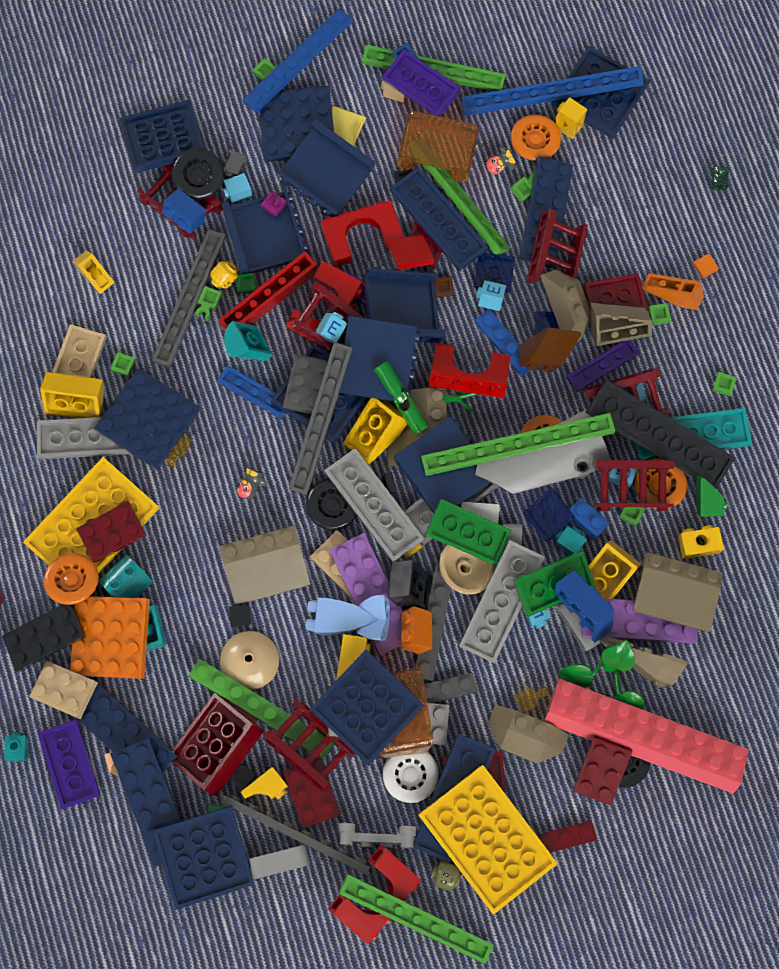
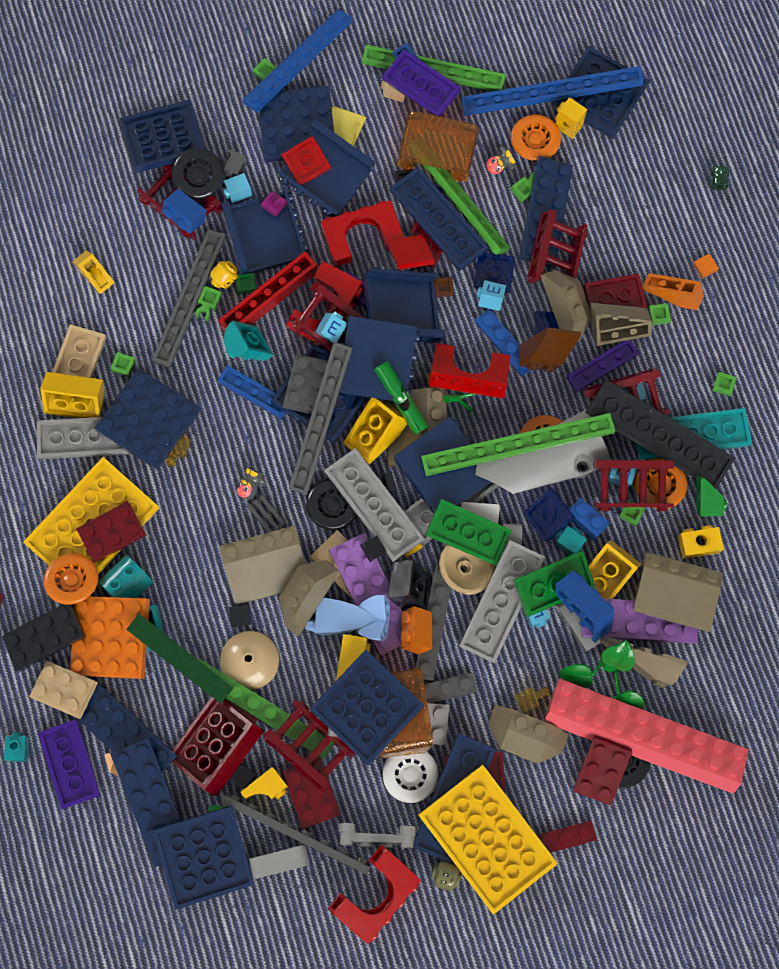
bright green plate [338,874,494,964] -> none
none -> dark green tile [126,614,233,704]
none -> dark grey tile [247,494,286,533]
none -> dark tan wedge [279,560,340,637]
none -> red tile [281,136,331,186]
none -> black tile [360,535,387,562]

